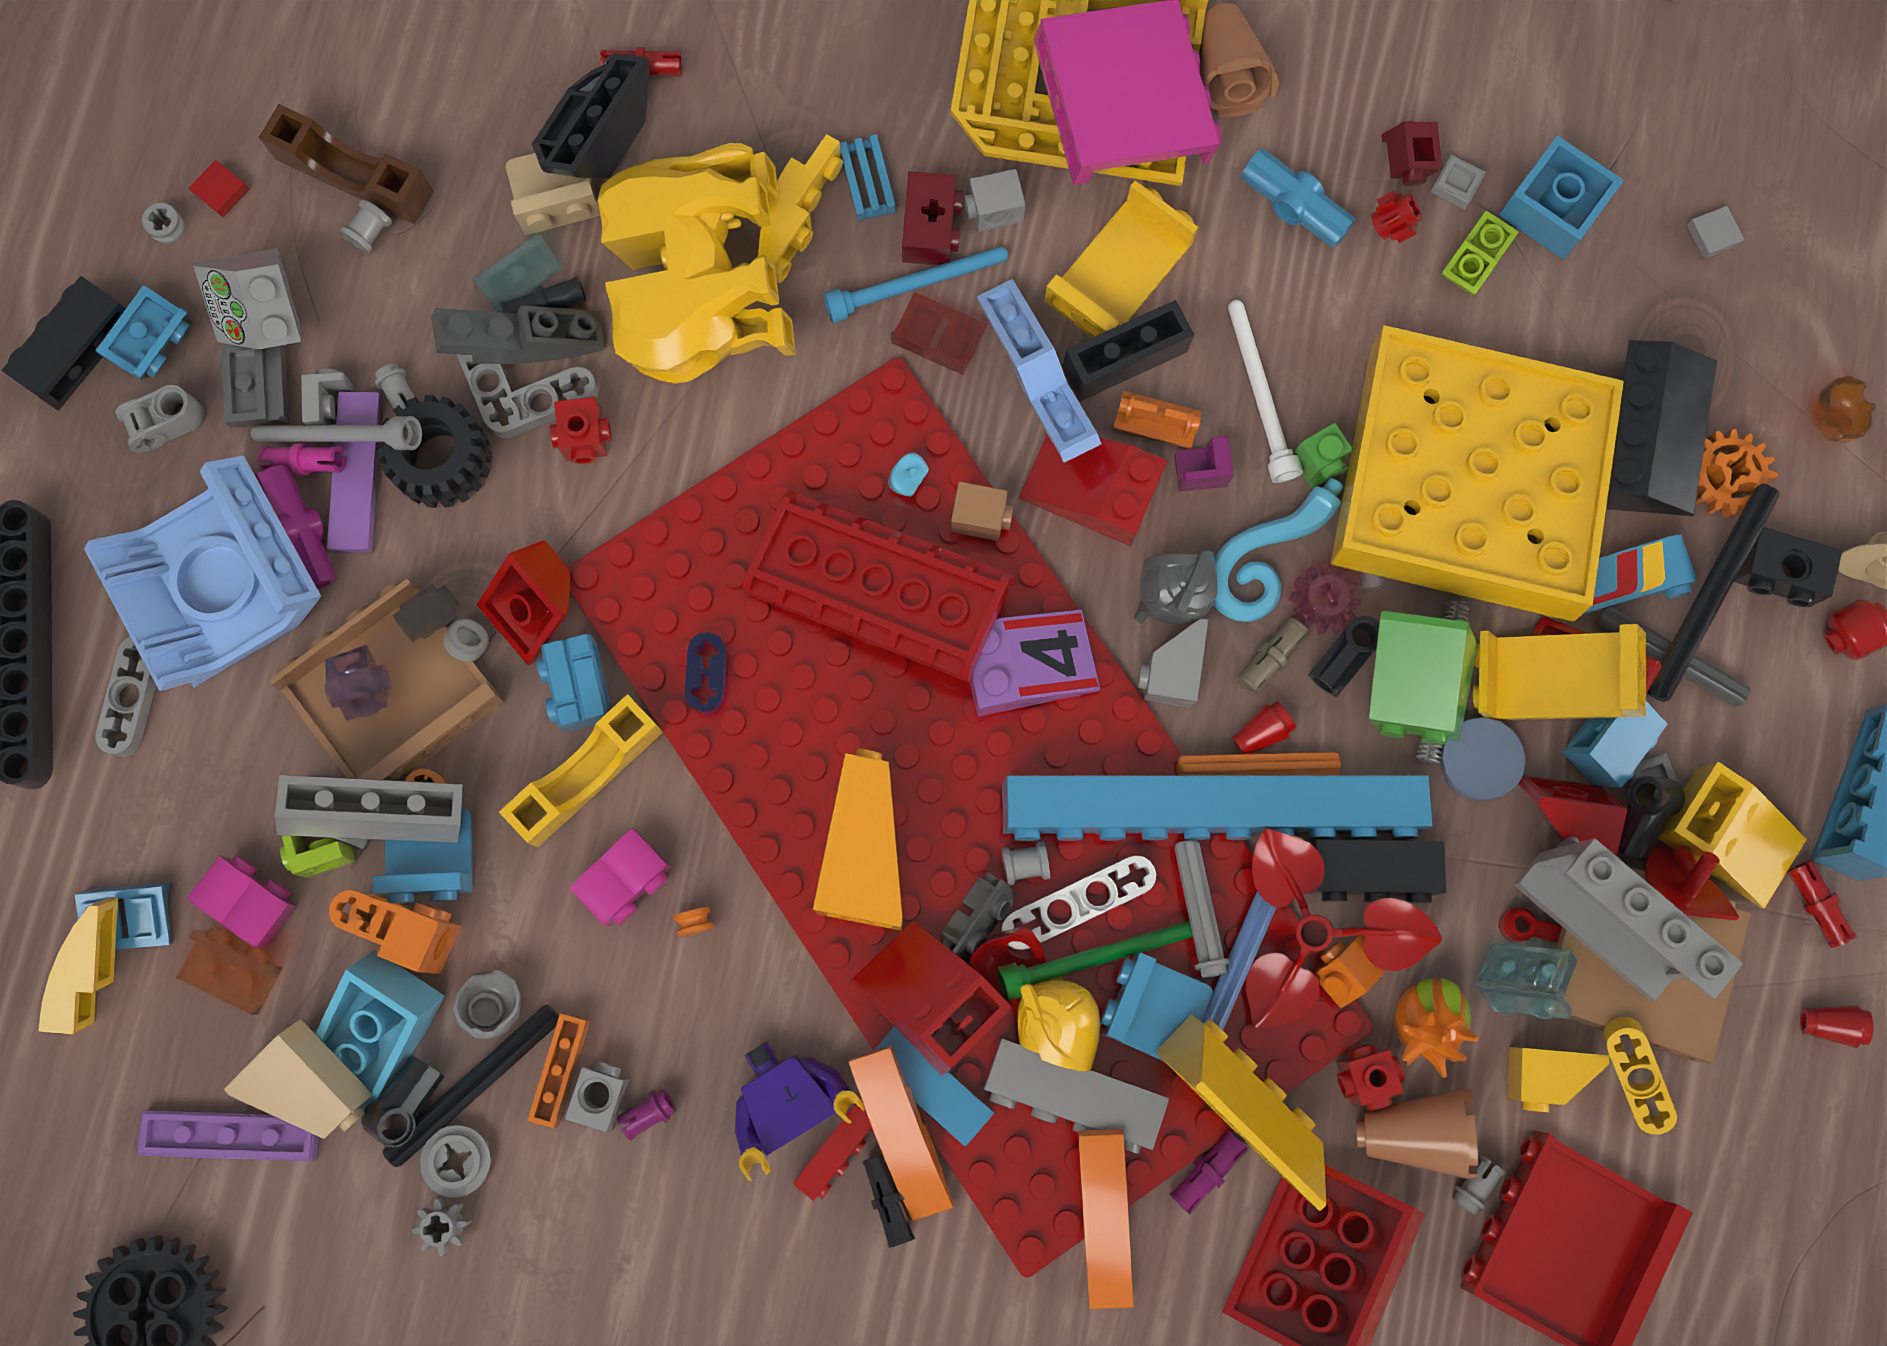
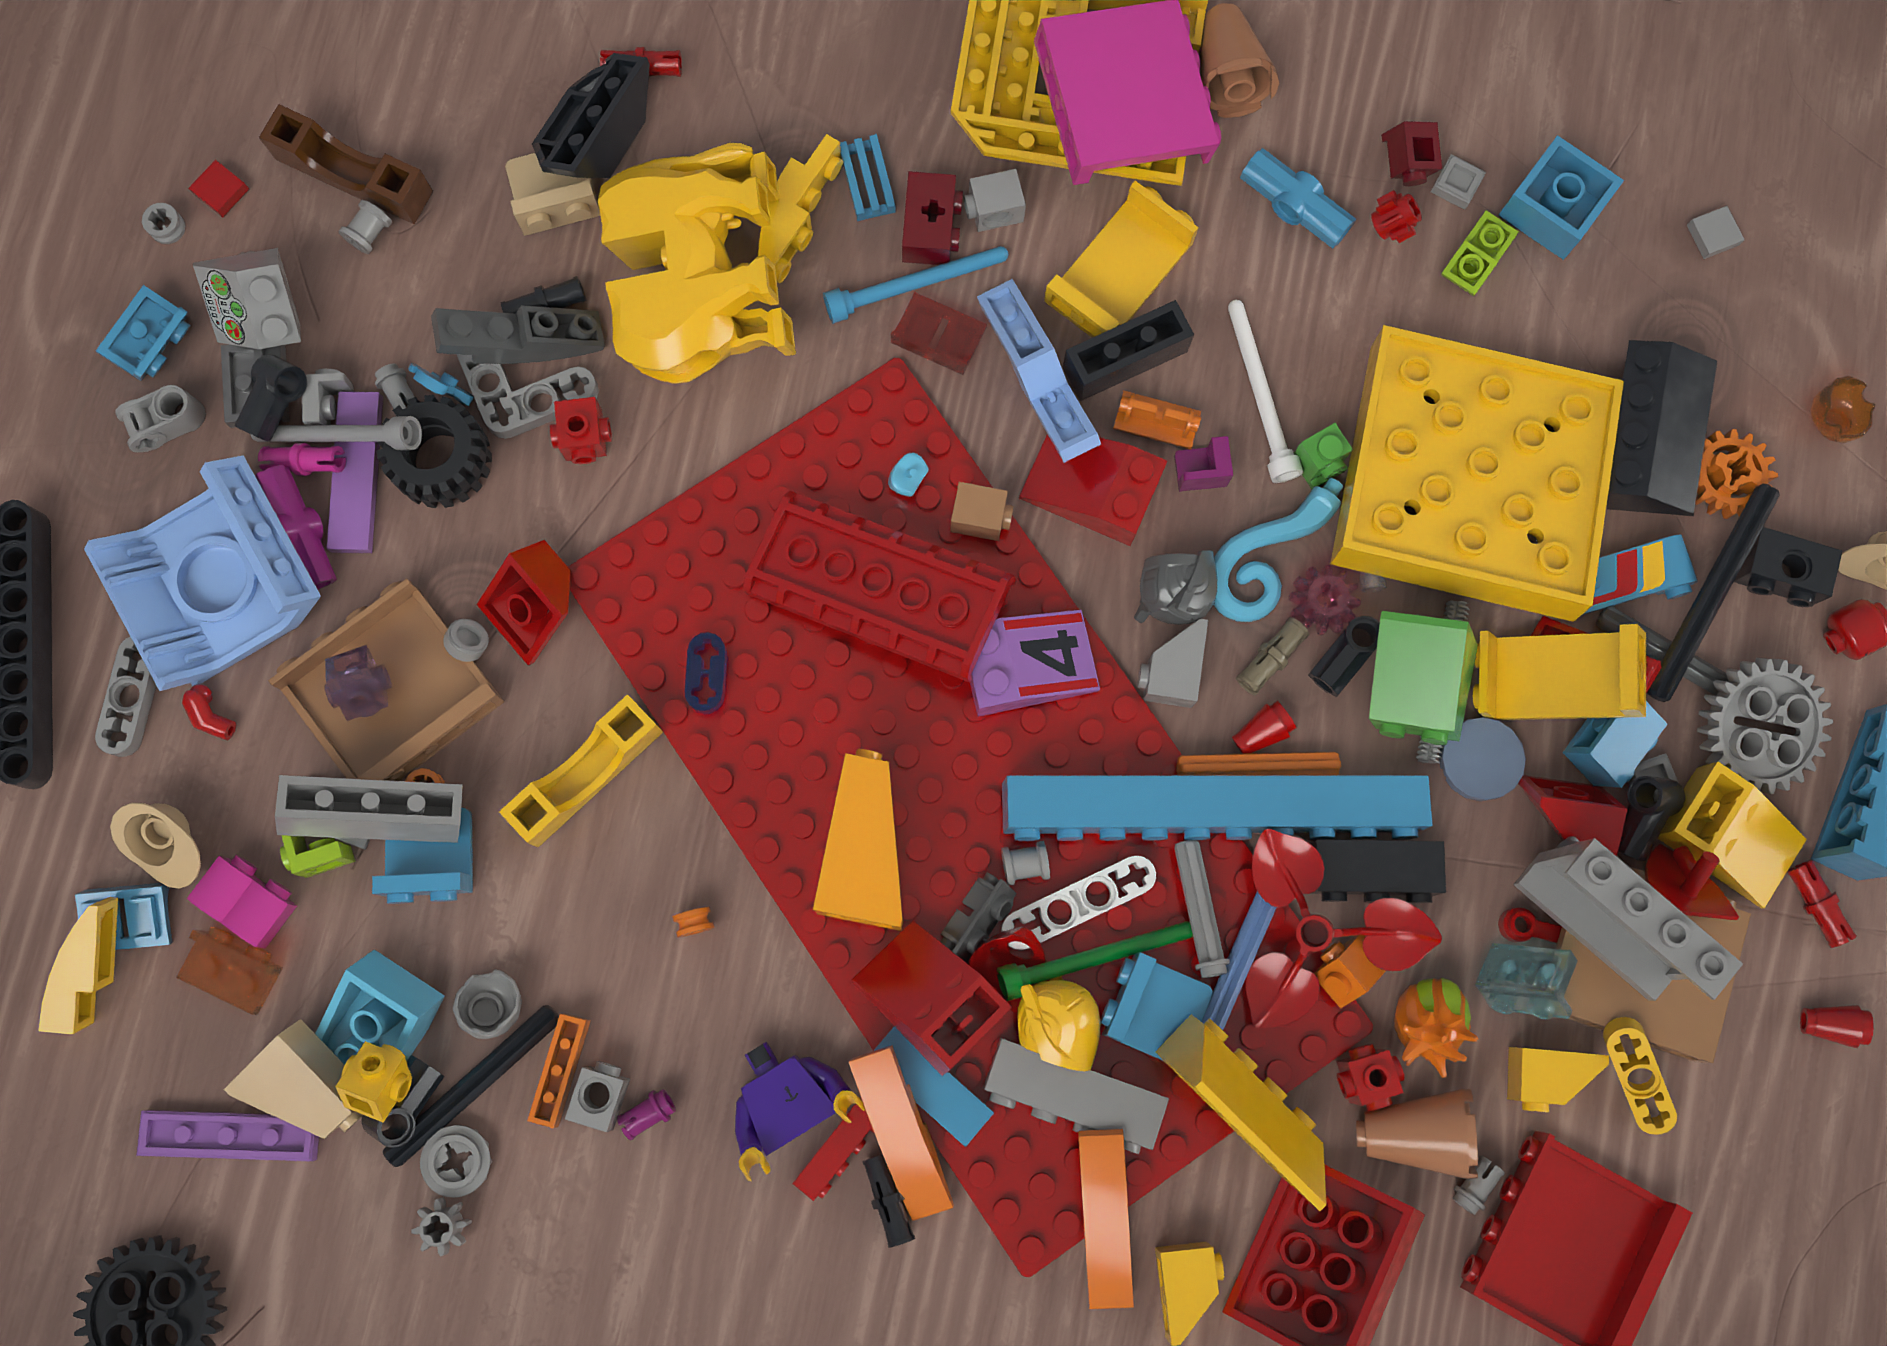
black brick [1,276,126,411] -> none
orange brick [329,890,461,974] -> none
clear smoke brick [393,582,460,642] -> none
clear light blue slope [471,233,563,313] -> none
dark azure brick [537,634,611,732] -> none
dark pink brick [569,828,671,926] -> none
magenta pin [1169,1130,1249,1215] -> none
none -> tan piece [110,803,201,889]
none -> red arm [182,684,236,741]
none -> black piece [234,354,307,442]
none -> yellow brick [335,1041,412,1123]
none -> dark azure piece [408,363,474,406]
none -> yellow slope [1155,1242,1224,1346]
none -> light grey gear [1697,658,1833,794]

